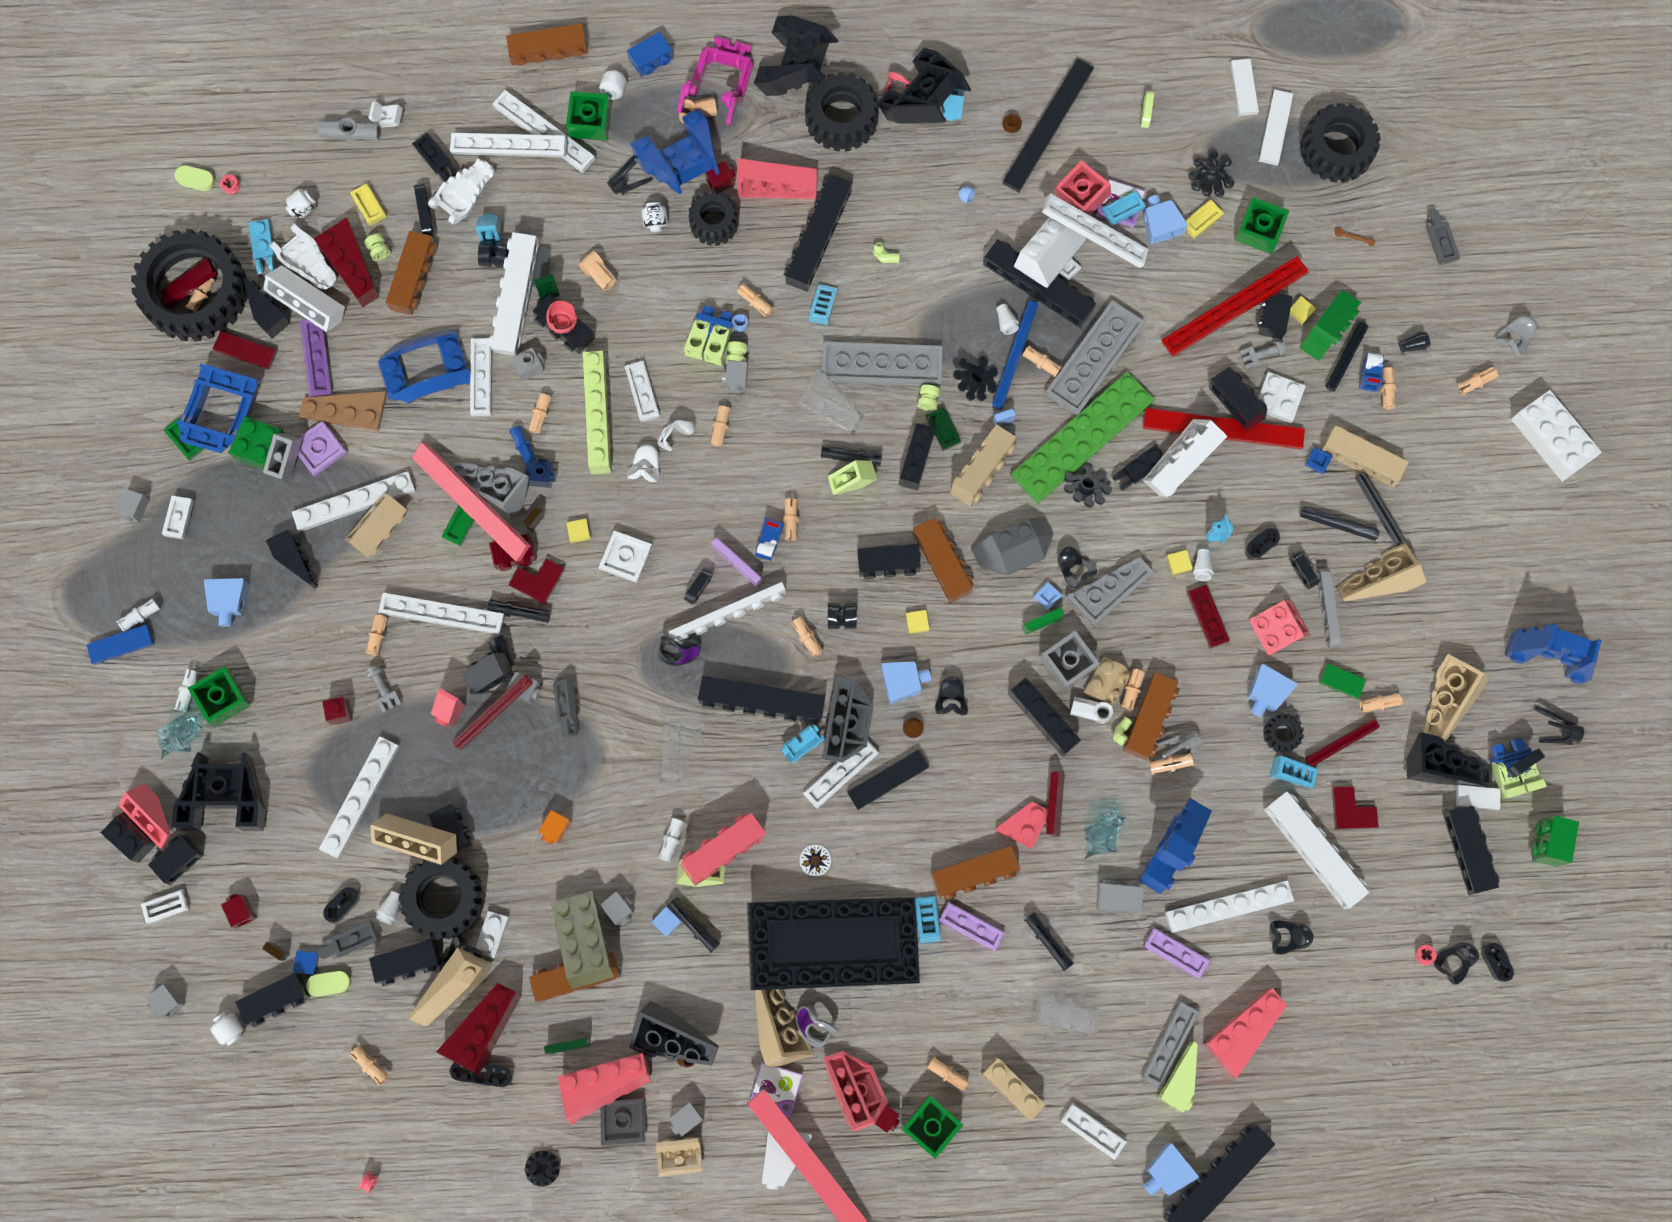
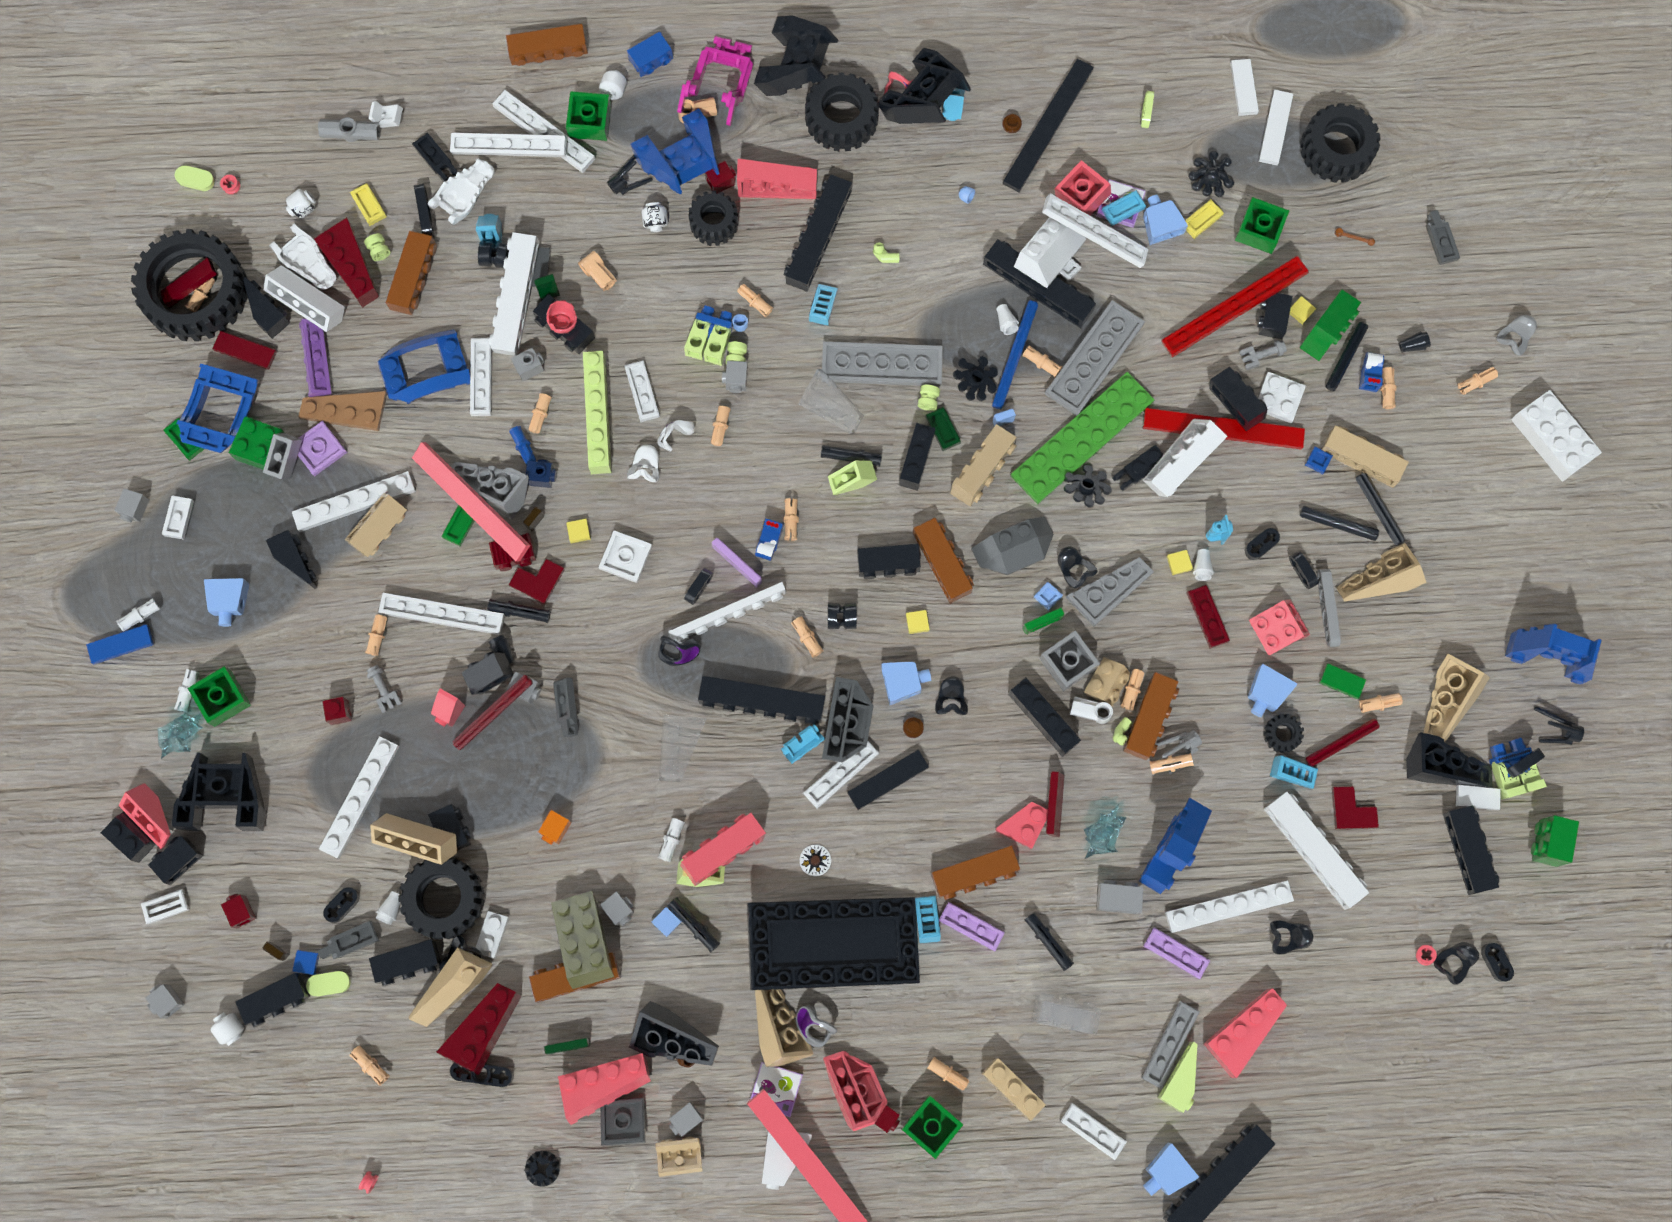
medium azure hinge [248,219,275,274] -> none

